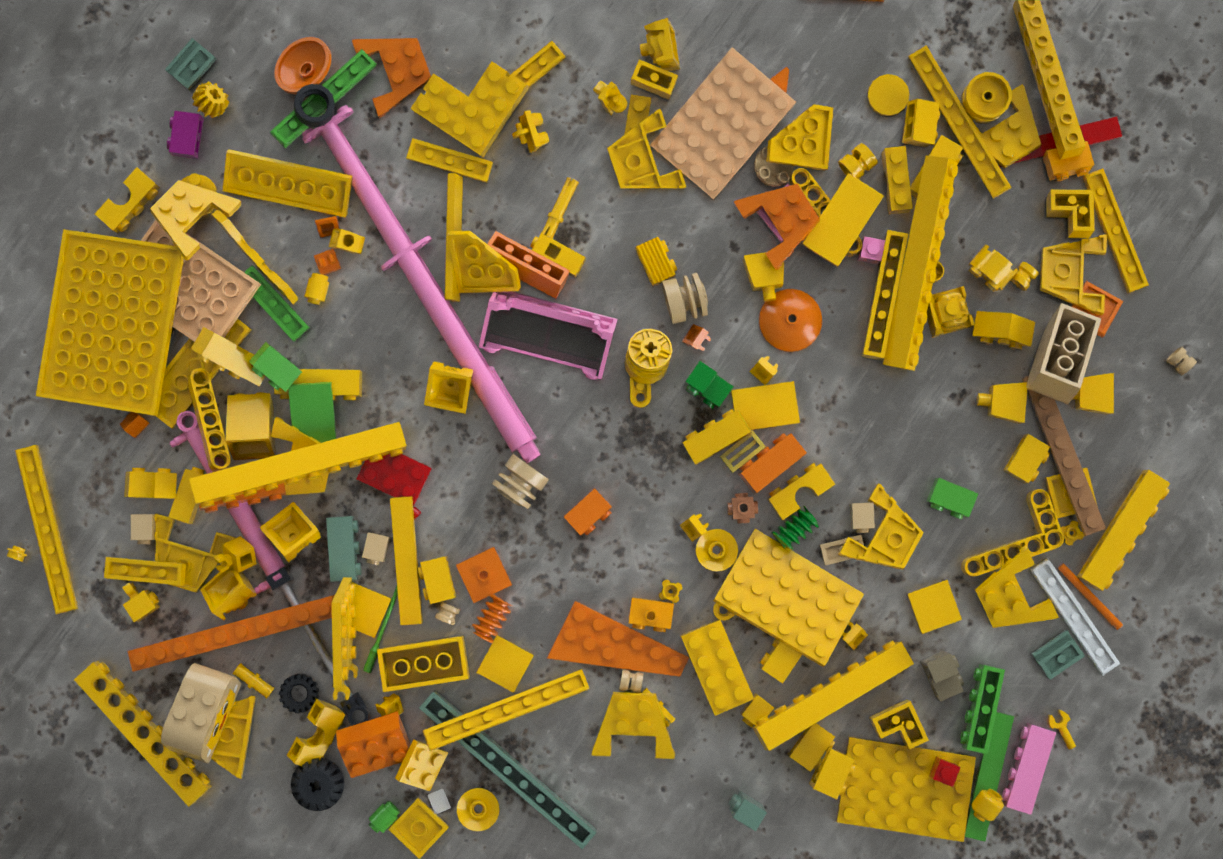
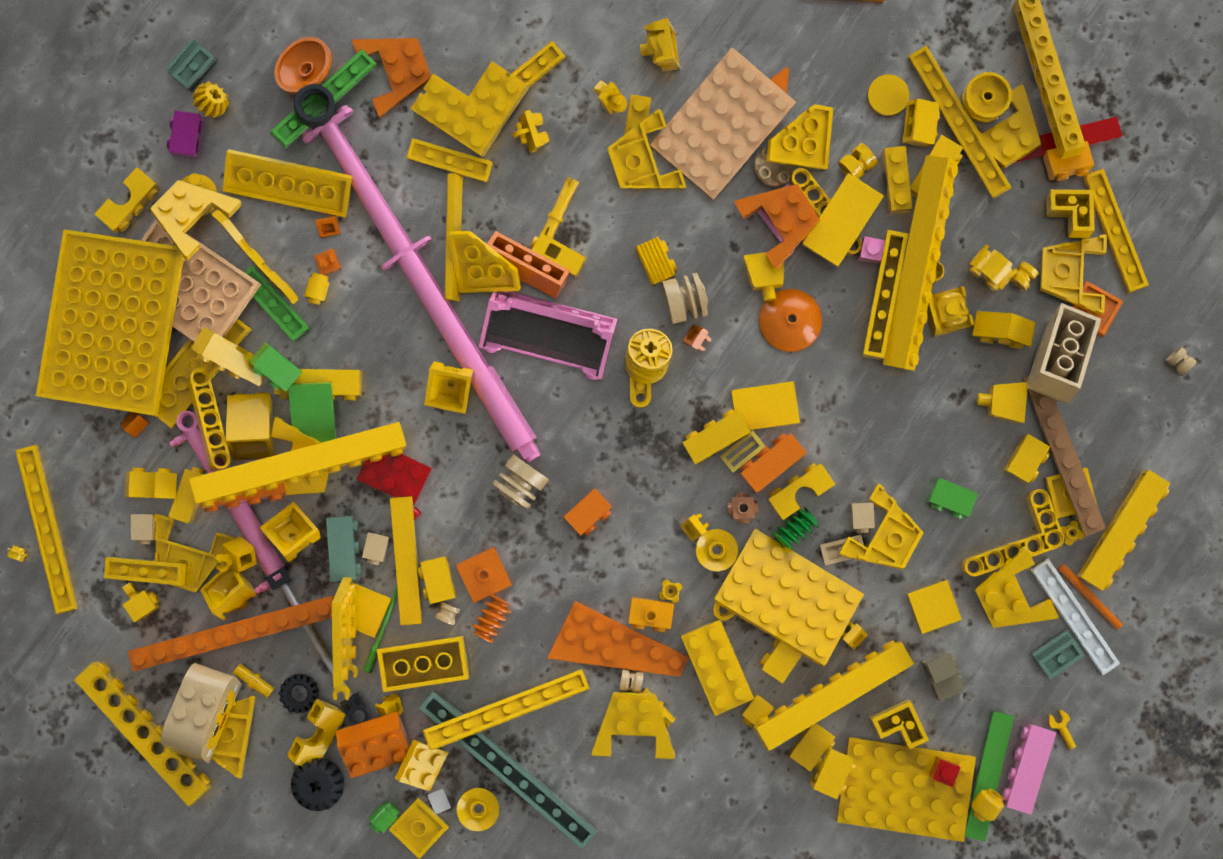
yellow leg [328,229,365,254] -> none
yellow tile [476,635,534,693] -> none
yellow brick [631,59,678,100] -> none
green brick [684,361,734,409] -> none
sand green brick [728,791,767,831] -> none
yellow tile [749,356,778,385] -> none
bright green brick [960,664,1005,754] -> none
yellow torso [1072,373,1114,415] -> none

